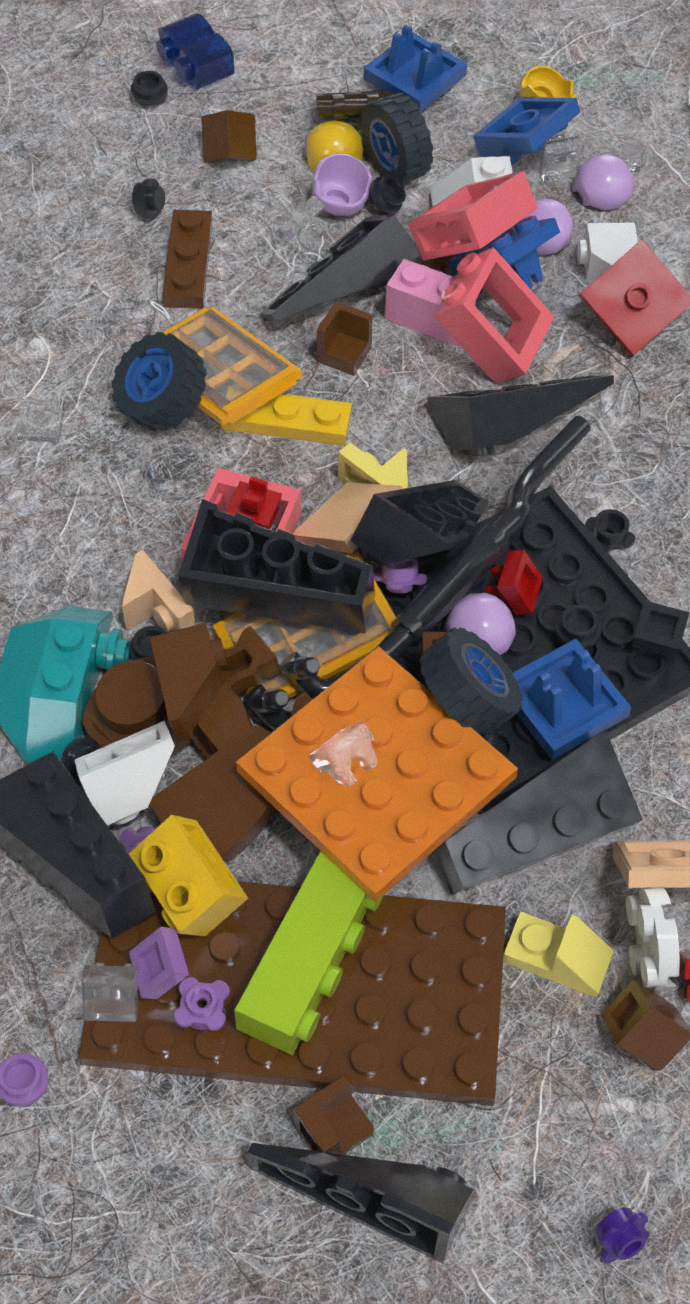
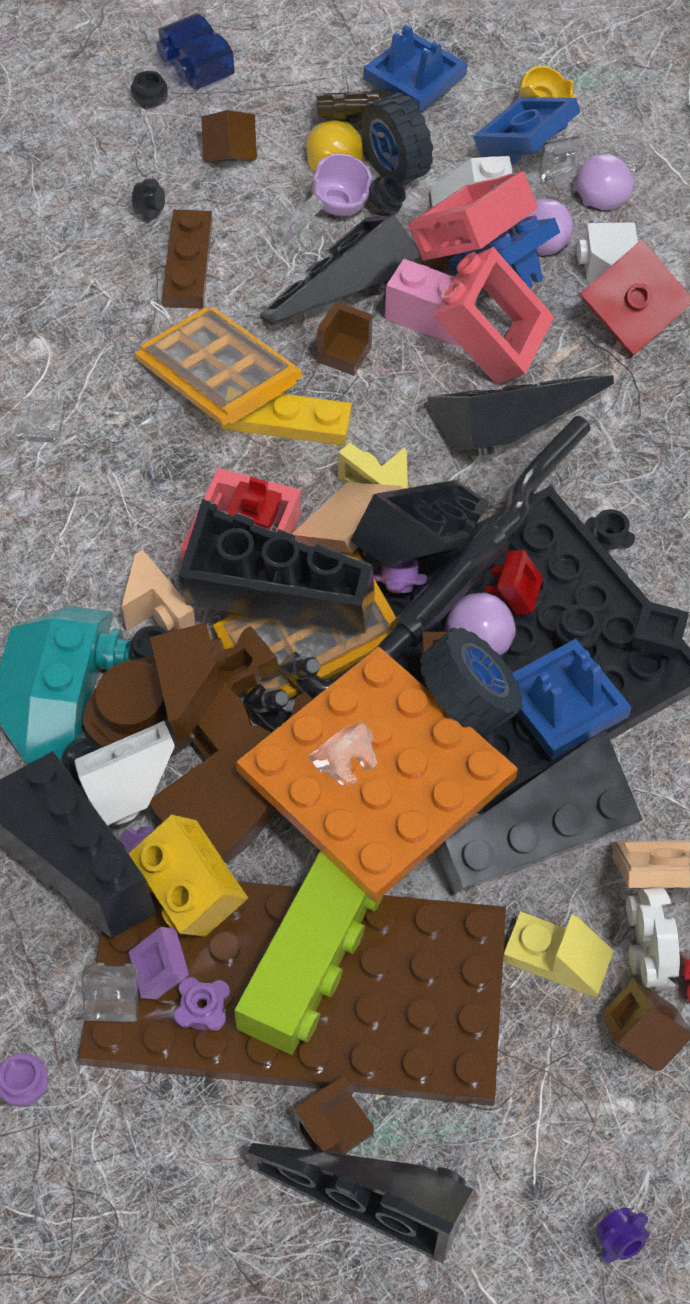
black wheel [111,332,207,432] -> none

